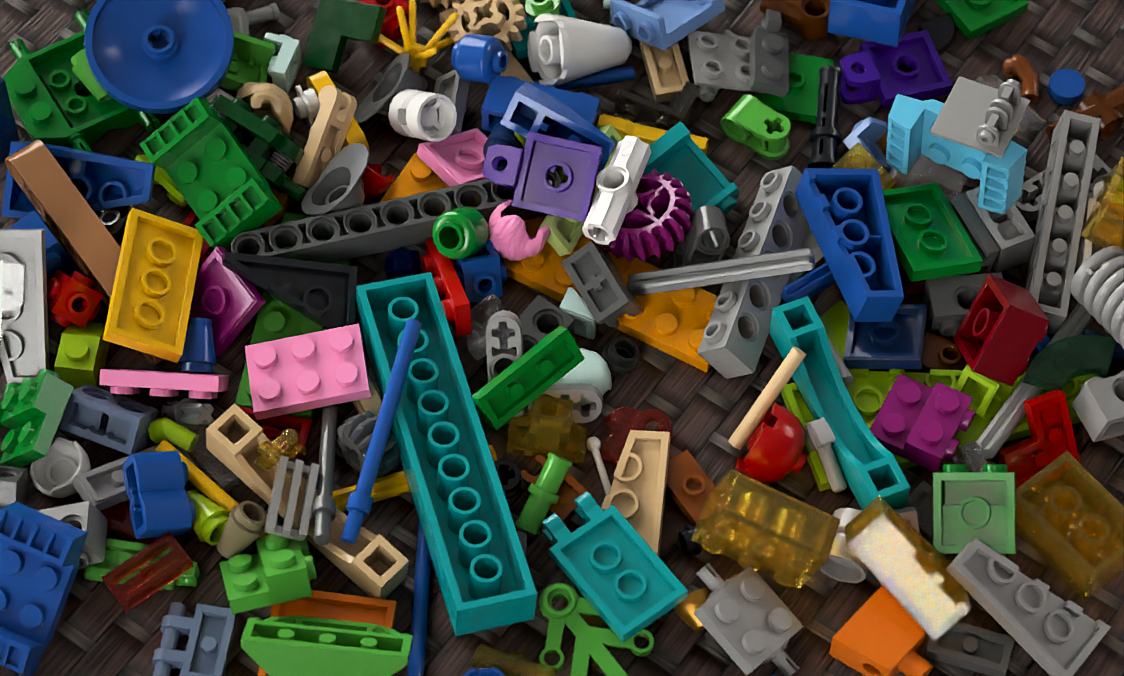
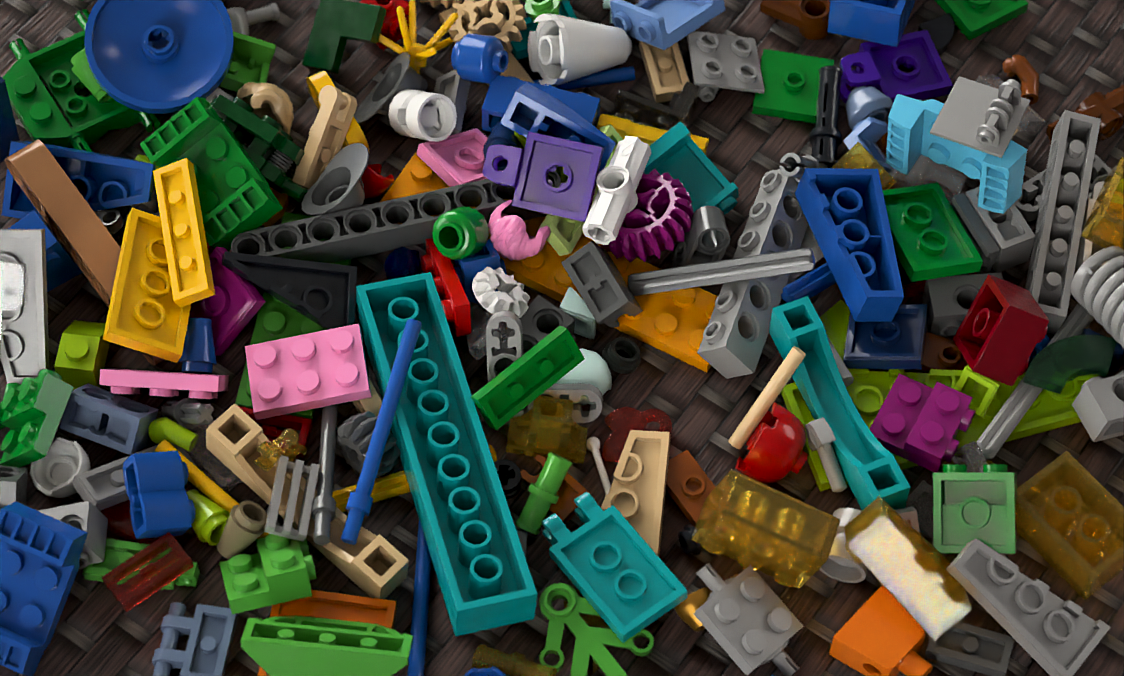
red brick [47,269,103,329] -> none
light aqua bracket [263,33,302,95] -> none
white plate [292,85,321,127] -> none
bright green piece [720,94,791,160] -> none
dark grey hinge [749,9,789,98] -> none
red plate [997,389,1081,488] -> none
blue tile [1047,69,1085,105] -> none
none -> yellow plate [153,158,215,307]
none -> white gear [472,267,530,318]
none -> dark grey axle [779,152,828,183]
none -> sand blue cone [845,86,893,130]

